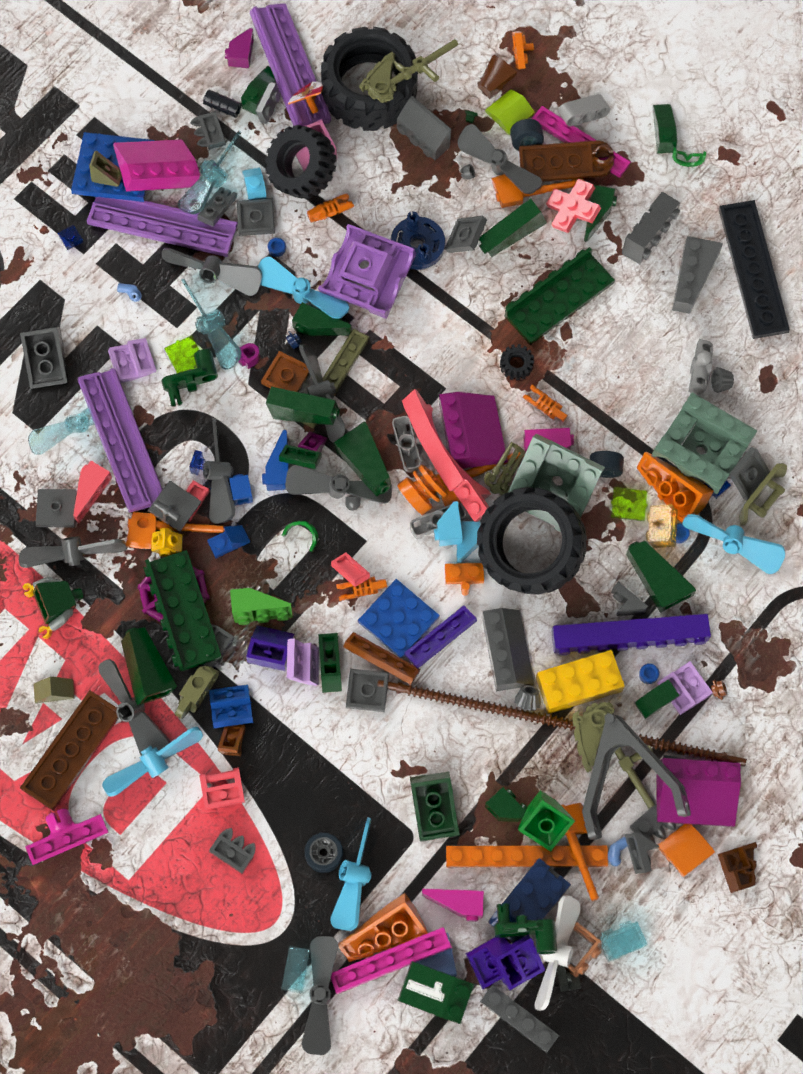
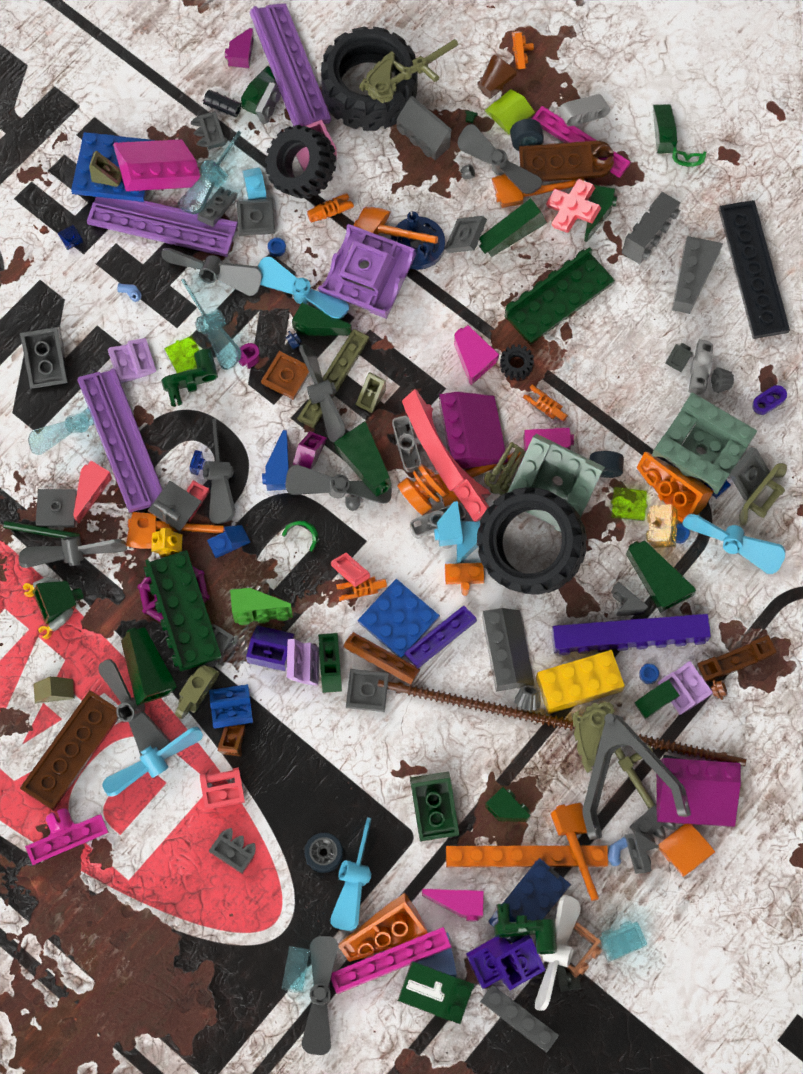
blue brick [229,474,253,506] -> none
dark green slope [266,386,340,425] -> none
dark green plate [279,444,322,469] -> none
shield [288,82,323,114] -> none
green slope [518,790,575,852] -> none
reddish brown slope [717,842,757,893] -> none
none -> dark green bar [3,521,80,539]
none -> orange piece [354,207,438,244]
none -> olive slope [356,372,386,413]
none -> dark pink slope [454,325,499,385]
none -> pearl dark grey bracket [665,343,693,372]
none -> reddish brown slope [697,635,777,682]
none -> dark purple plate [752,385,787,415]

